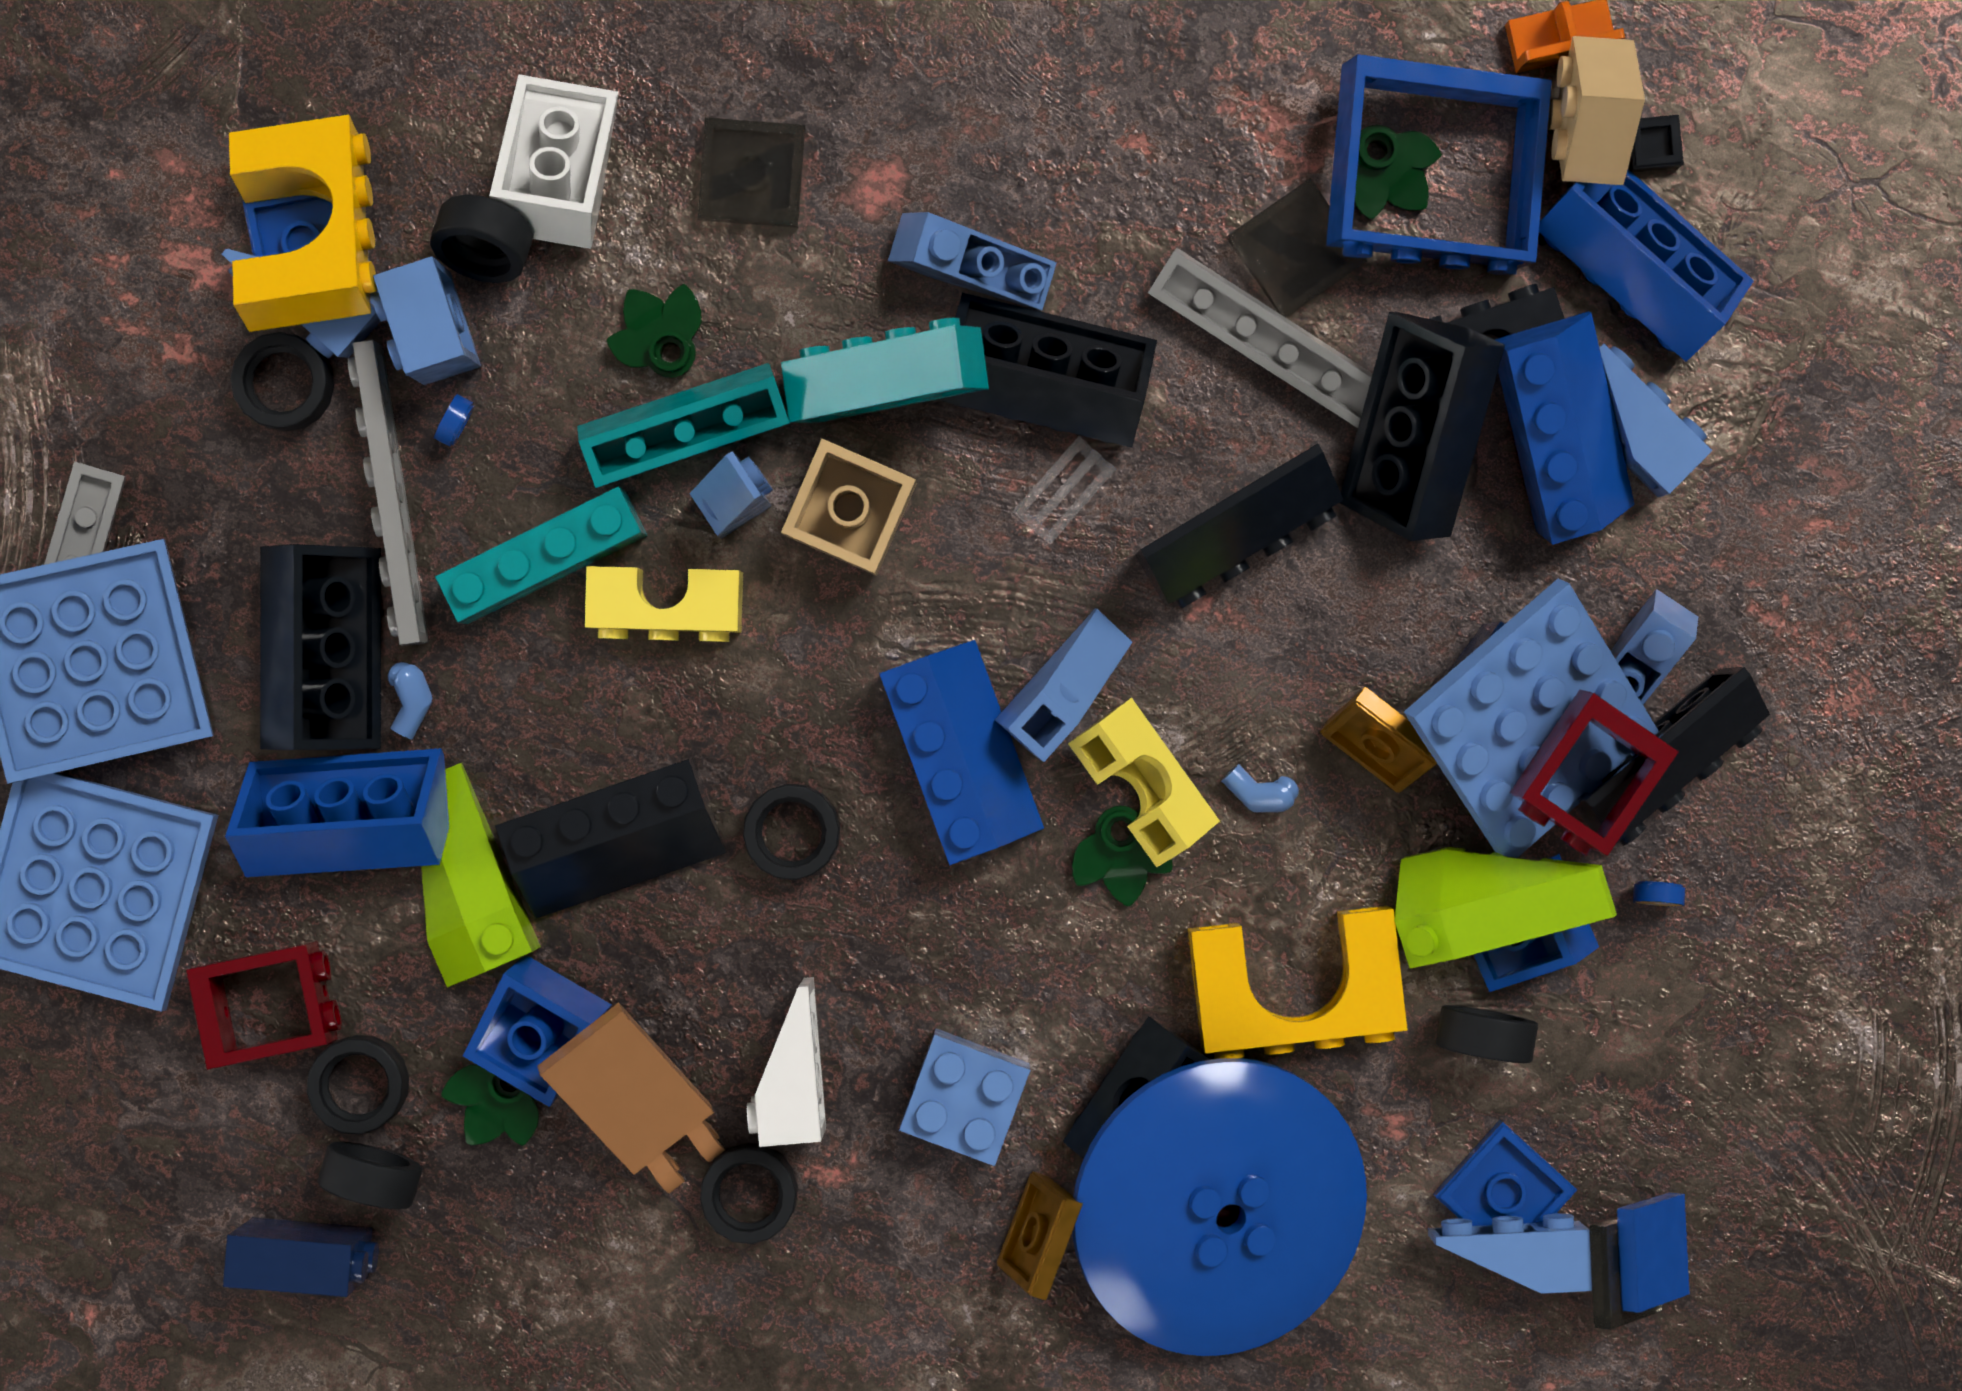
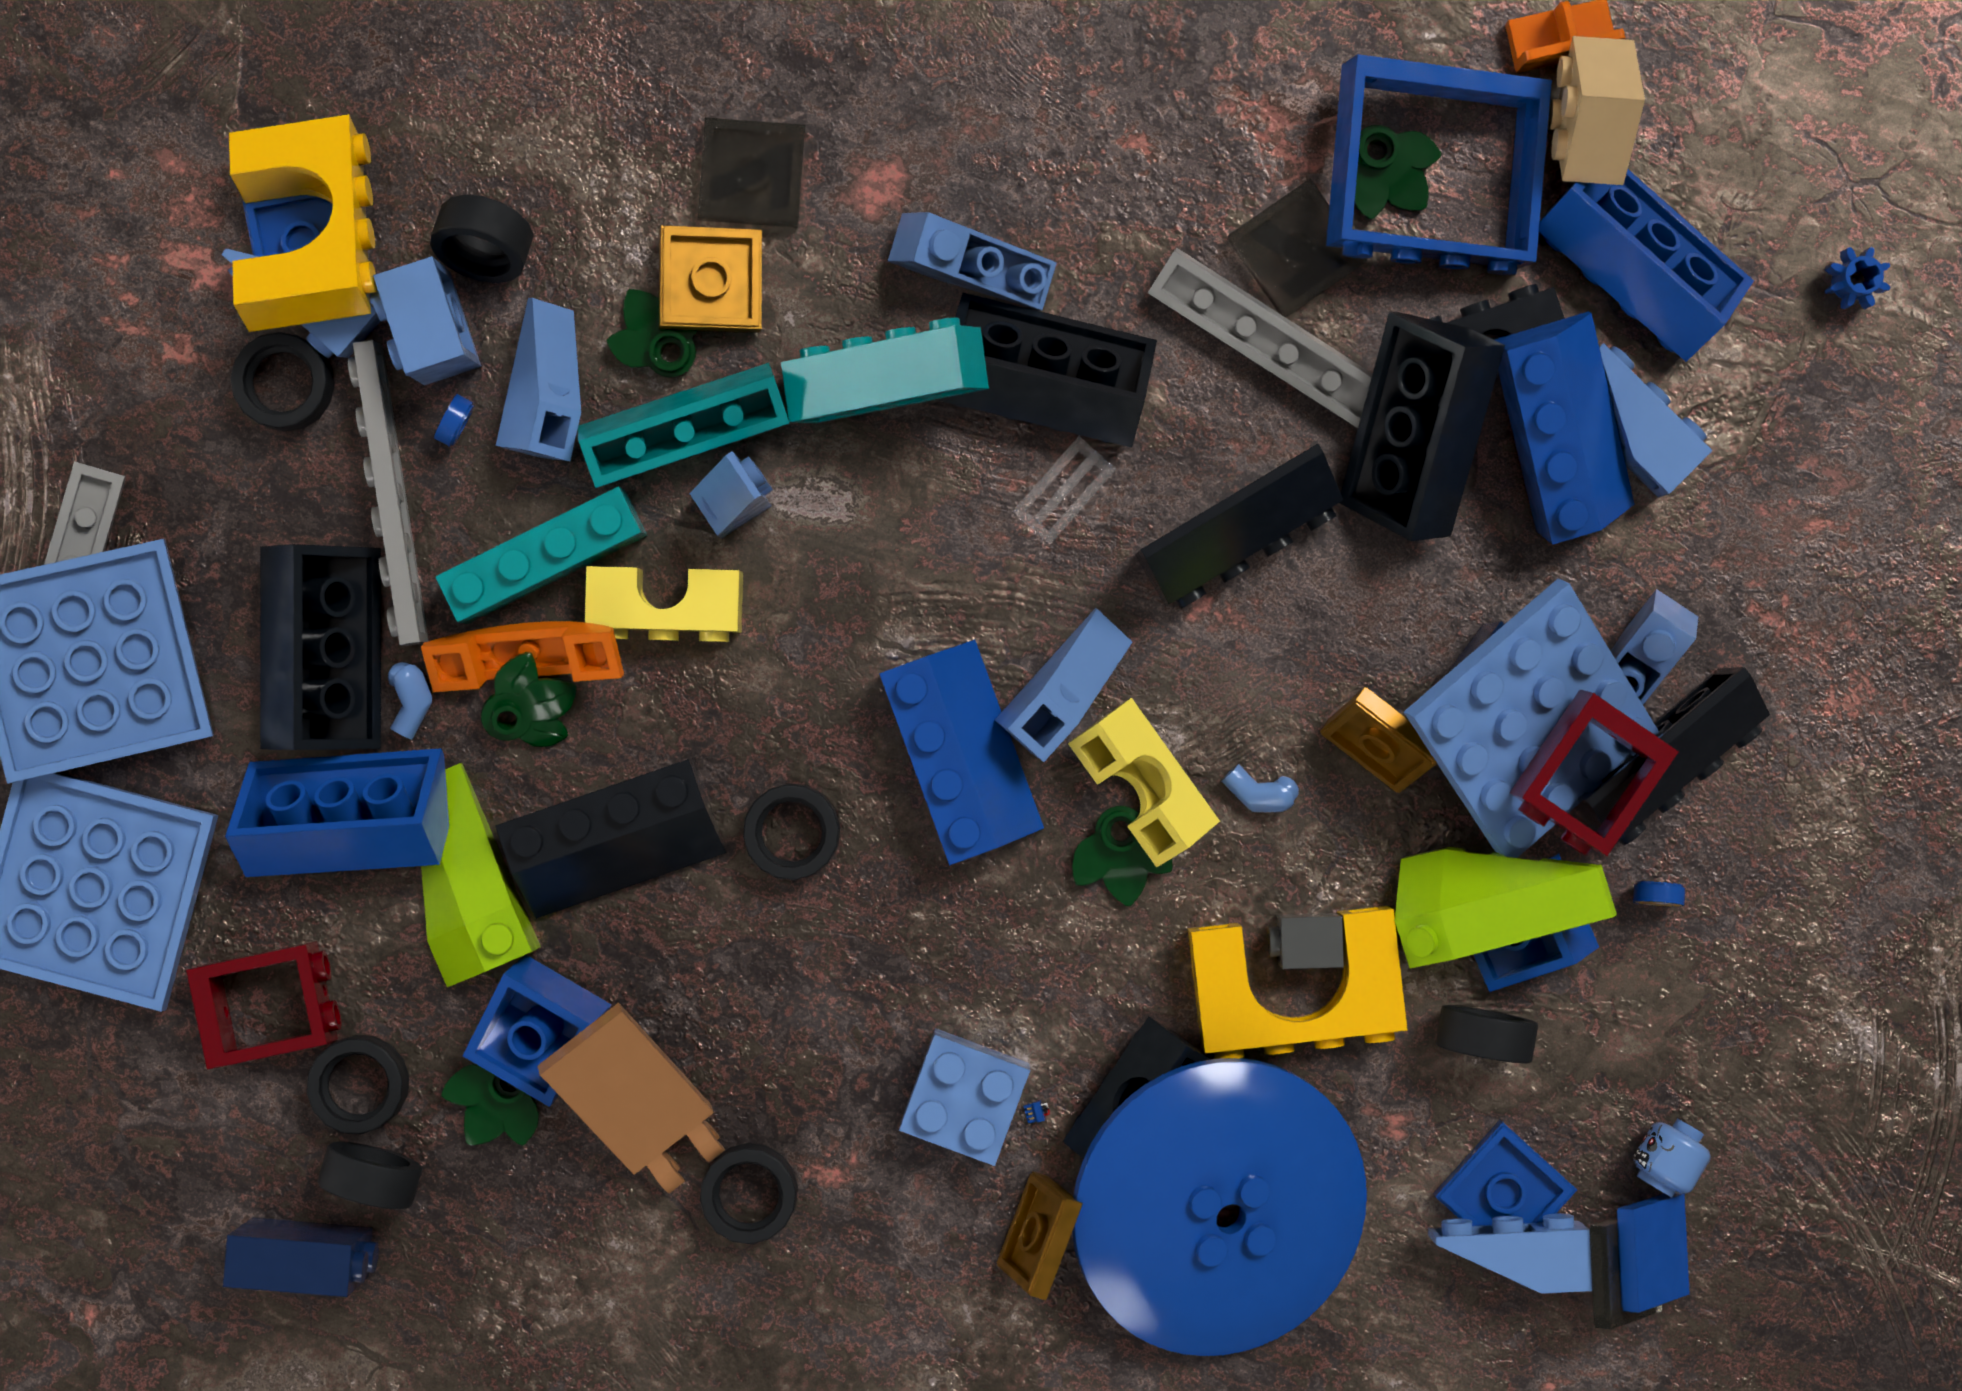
white slope [489,74,618,249] -> none
white slope [747,977,826,1147] -> none
tan brick [781,439,917,576] -> none
black tile [1629,115,1684,172] -> none
none -> orange slope [421,621,624,692]
none -> dark green plate [481,652,577,747]
none -> medium blue slope [496,298,581,461]
none -> tile [659,225,762,333]
none -> blue piece [1023,1100,1050,1123]
none -> dark grey brick [1267,913,1344,969]
none -> medium blue head [1633,1118,1711,1198]
none -> blue gear [1824,247,1890,310]

